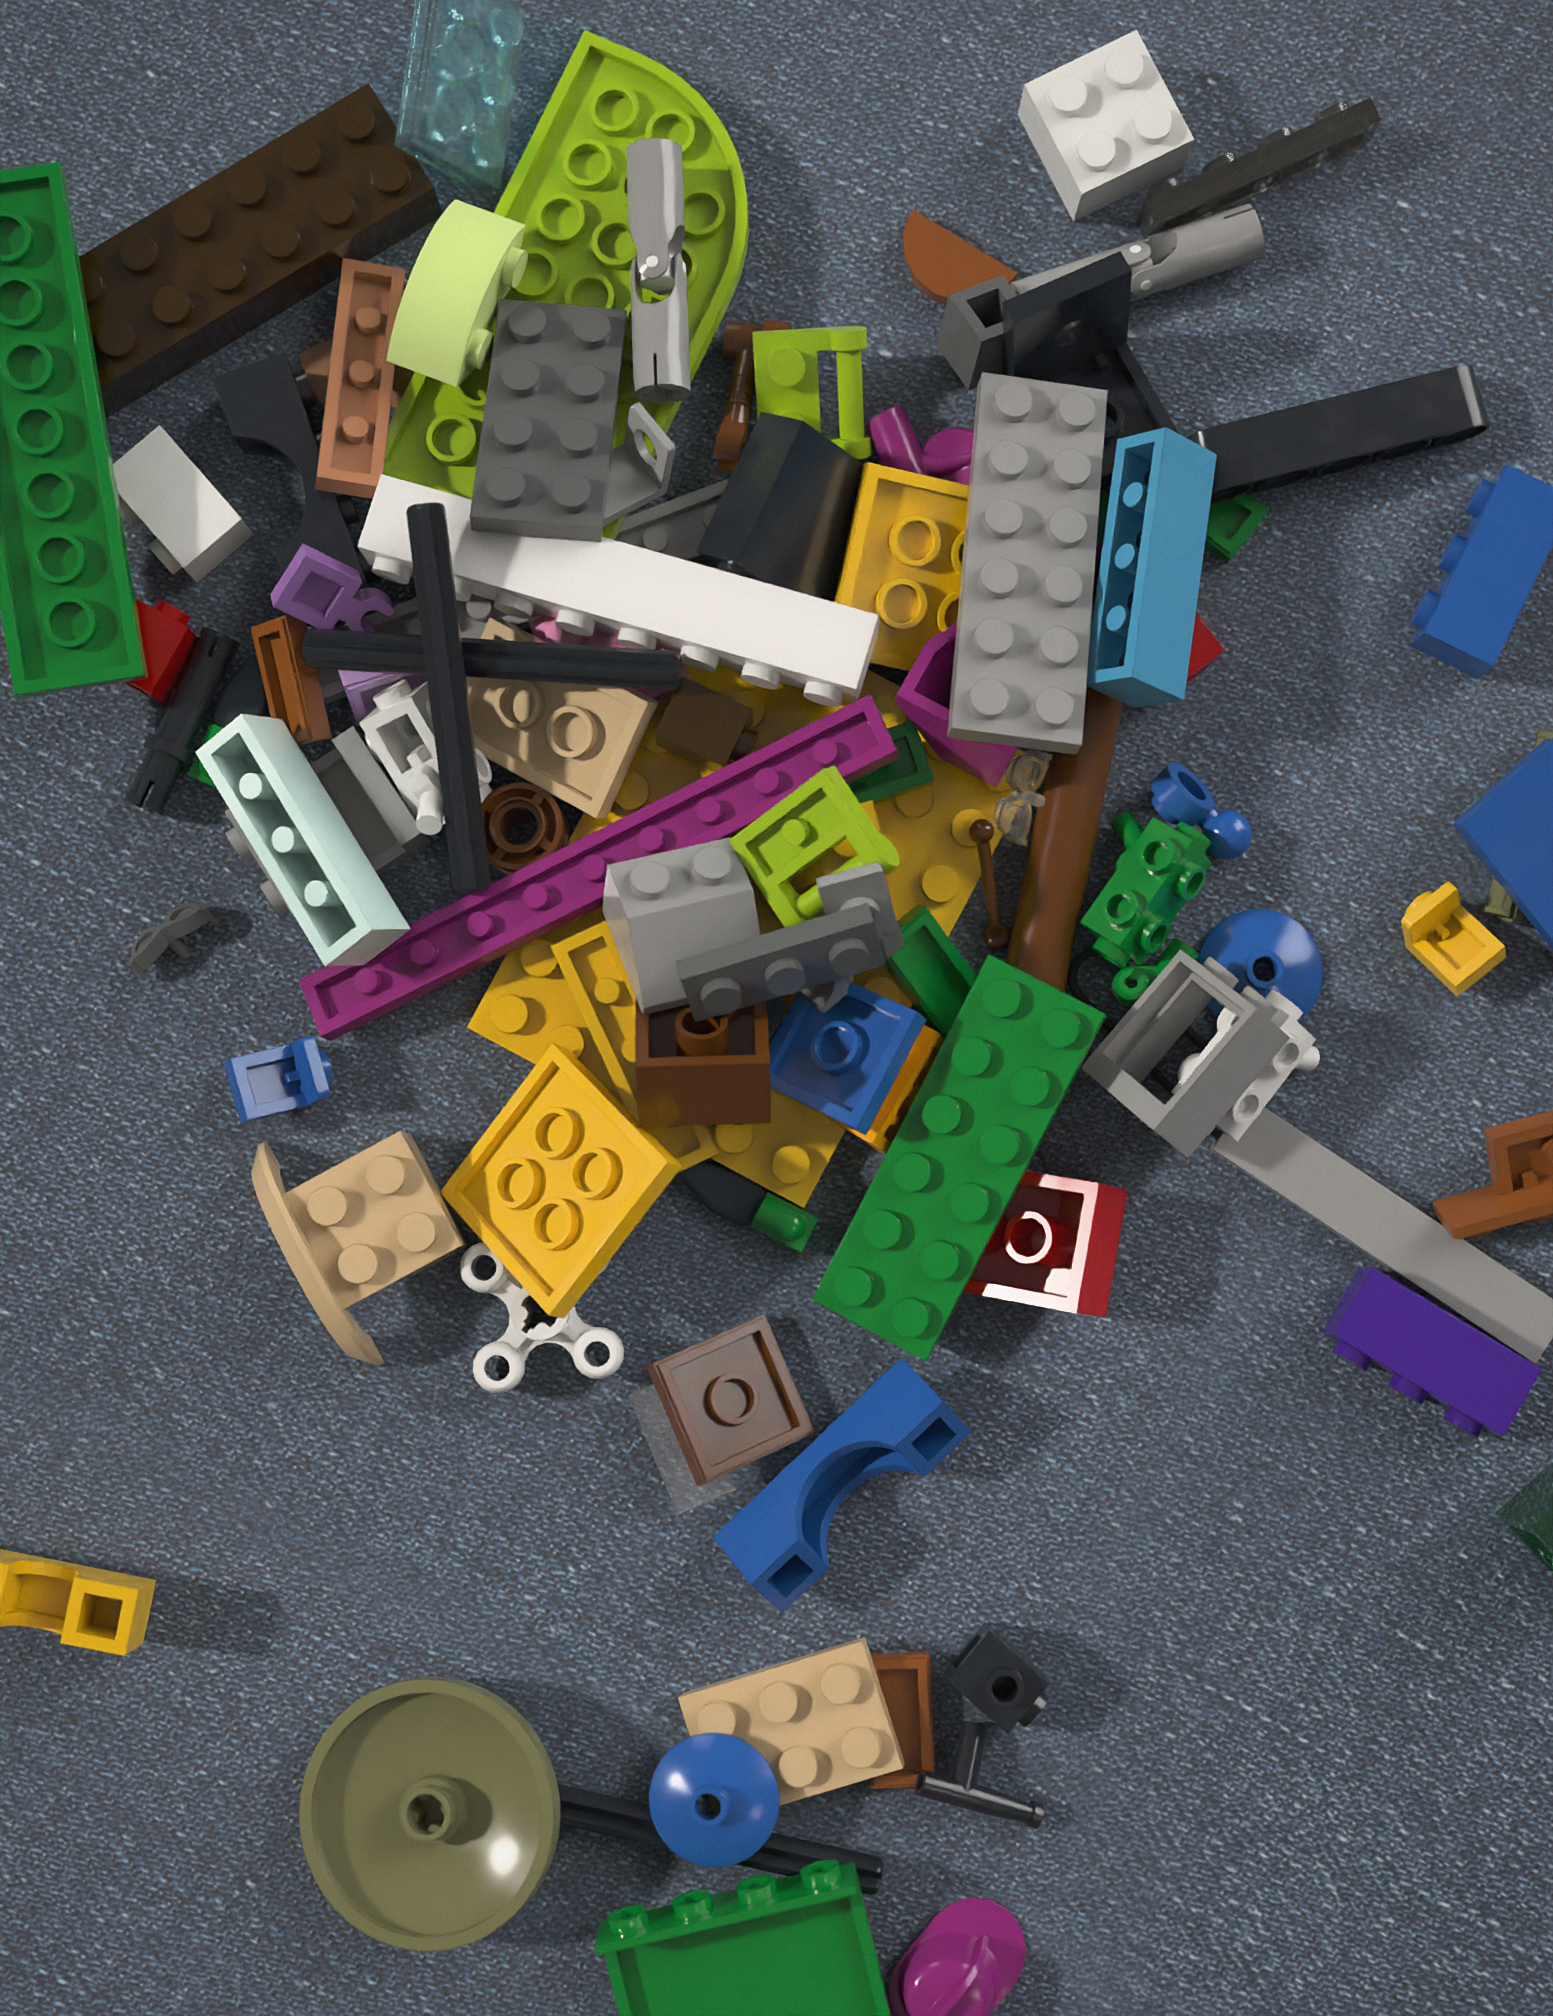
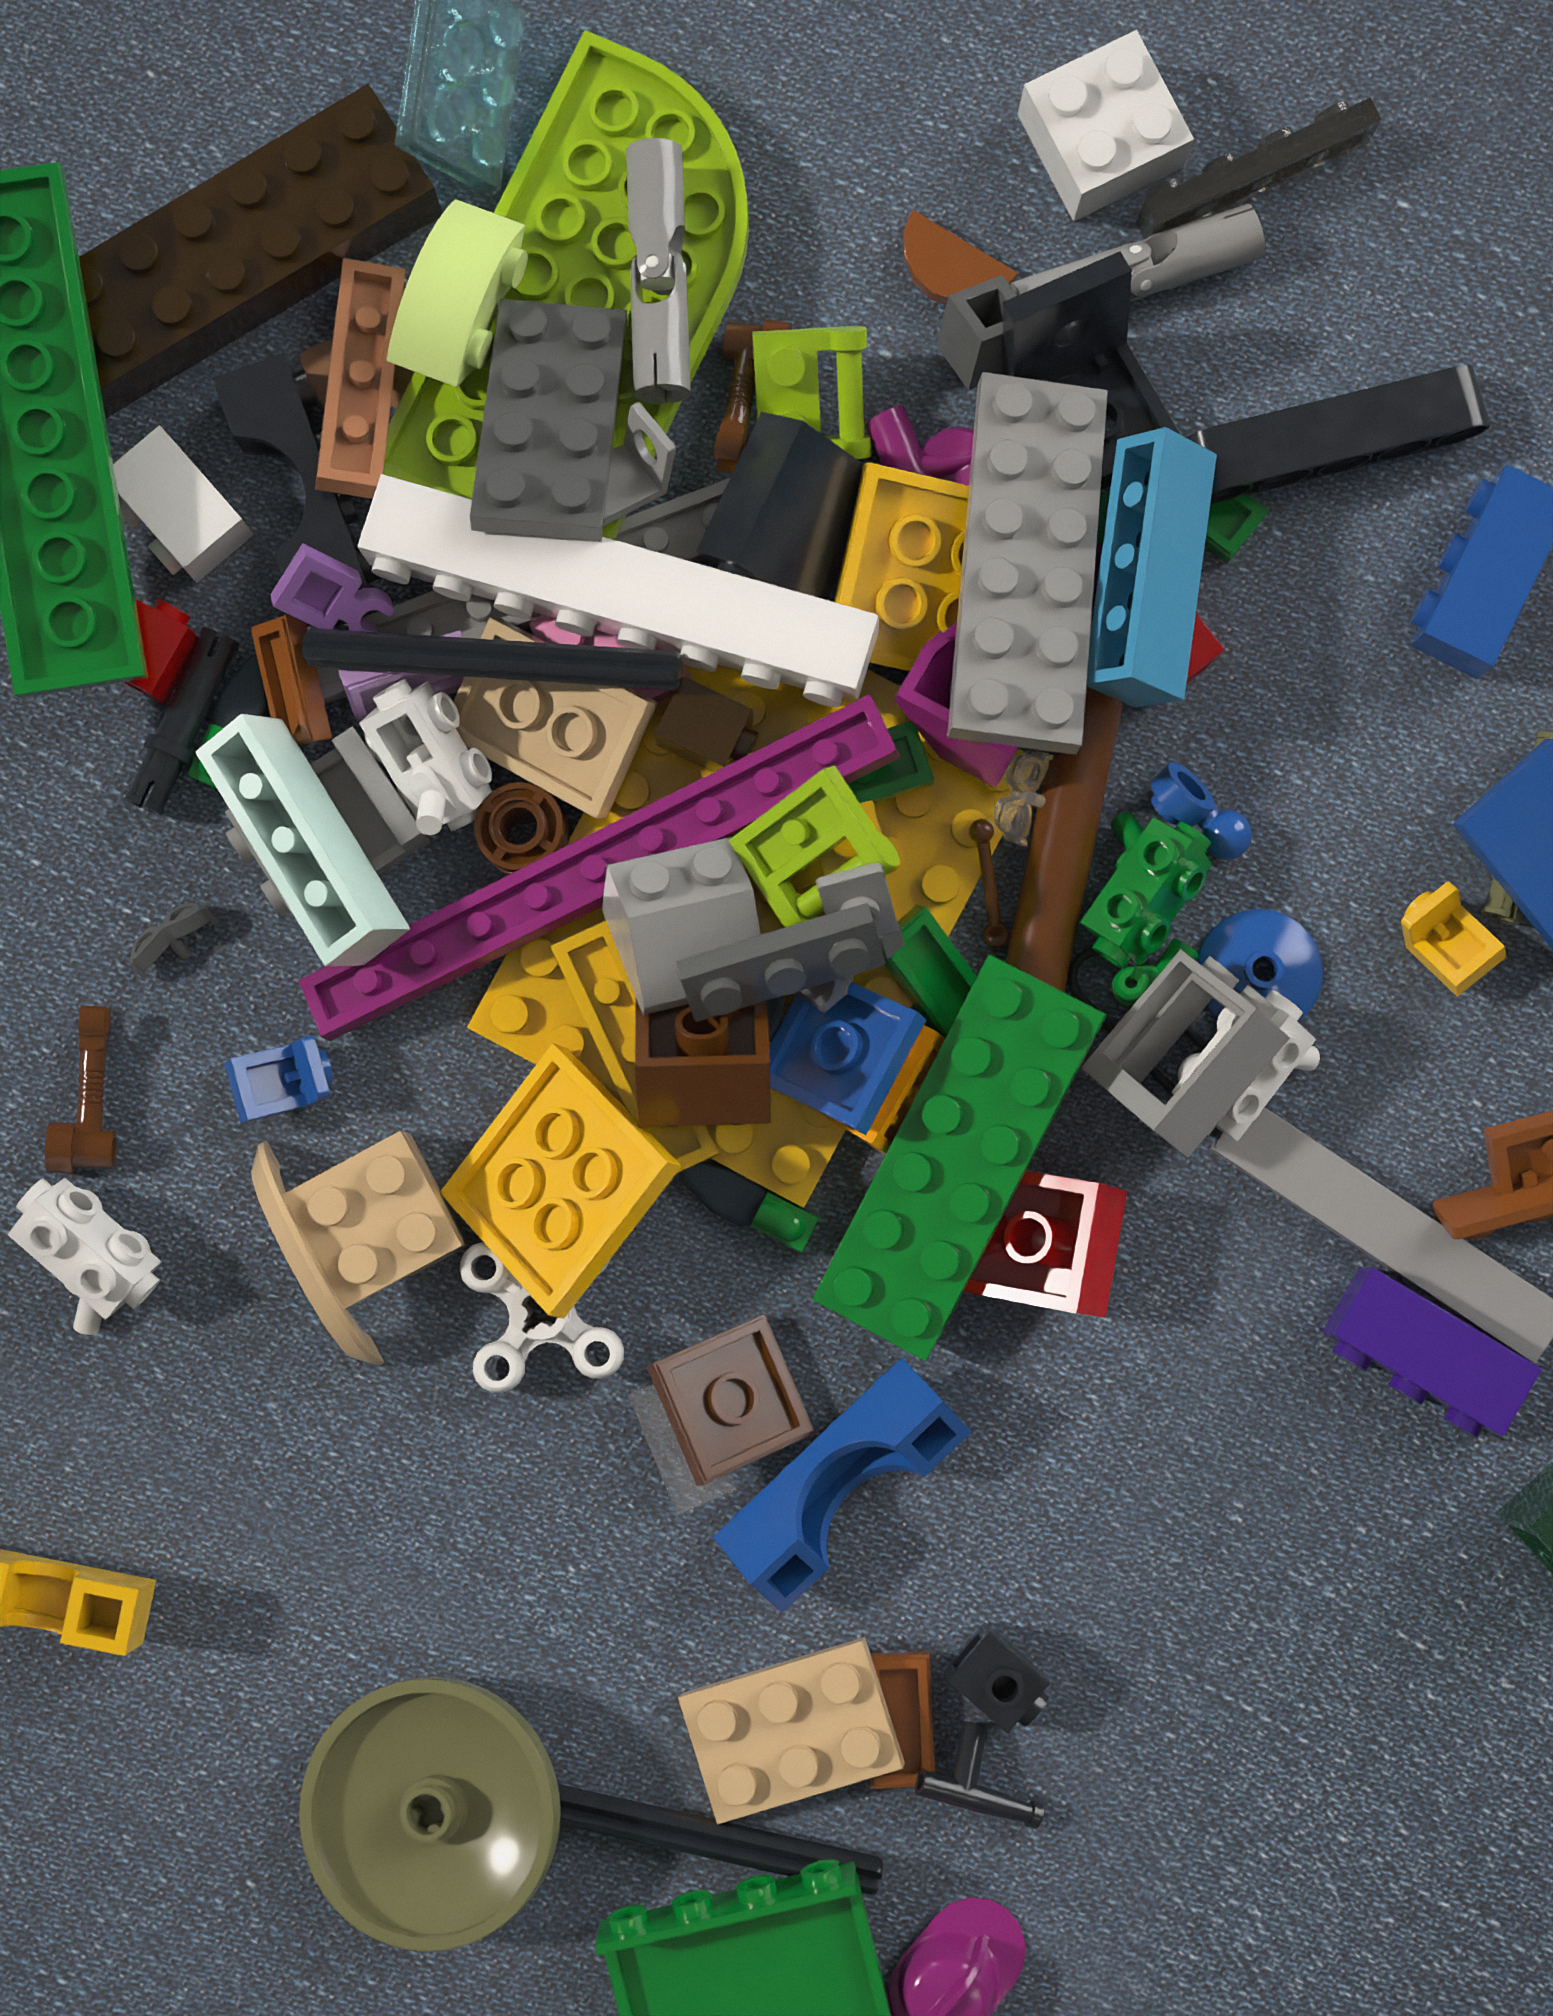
black axle [406,502,491,893] -> none
blue dish [649,1732,780,1868] -> none
none -> white brick [7,1178,162,1335]
none -> reddish brown brick [45,1005,117,1174]

